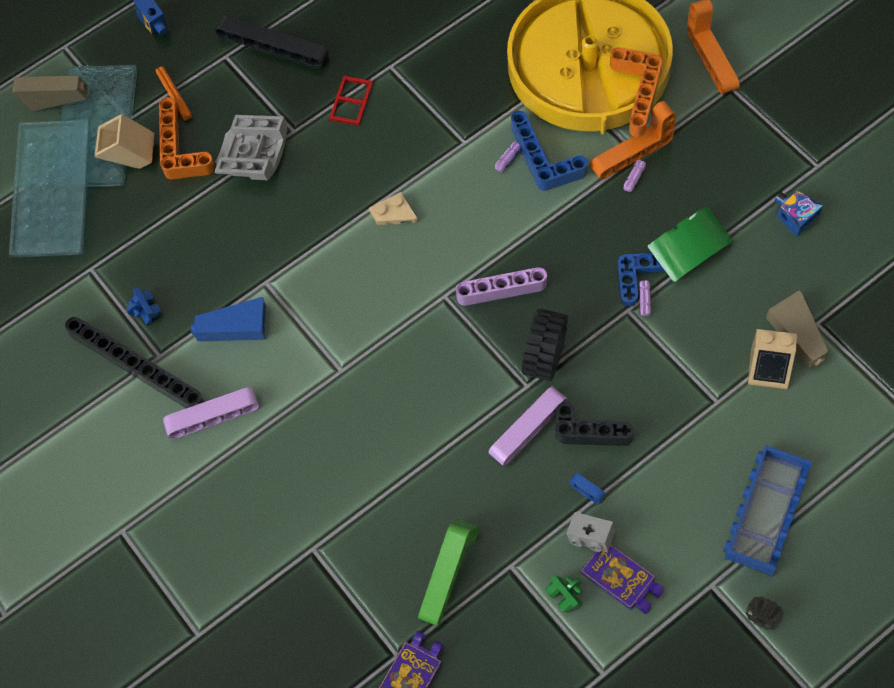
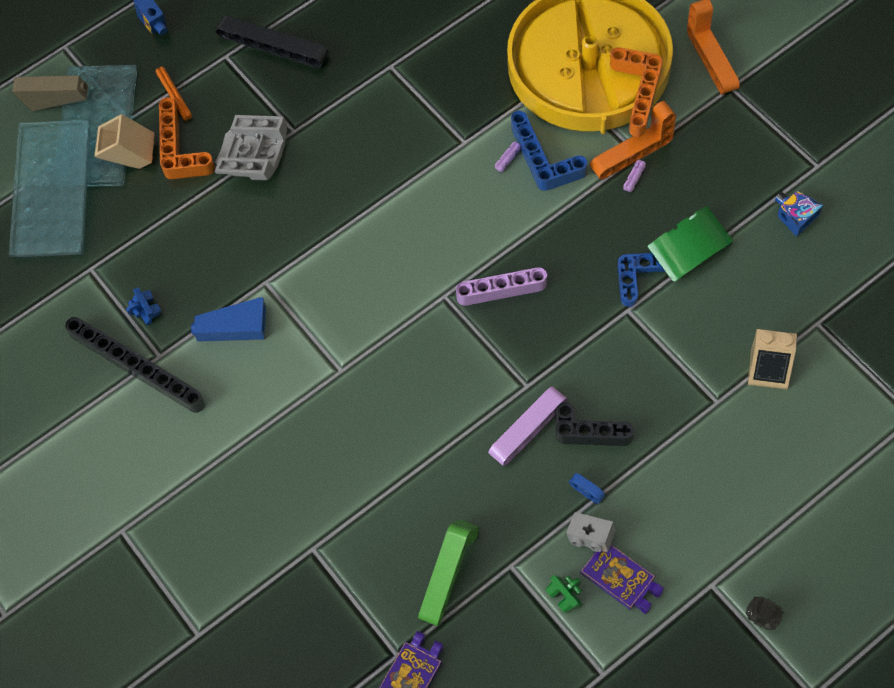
lavender beam [163,387,259,439] -> none
red window [329,76,373,126] -> none
tan wing [369,192,418,225] -> none
black tyre [522,308,568,381] -> none
lavender axle [639,281,651,316] -> none
clear window [723,445,812,577] -> none
dark tan slope [766,290,828,370] -> none

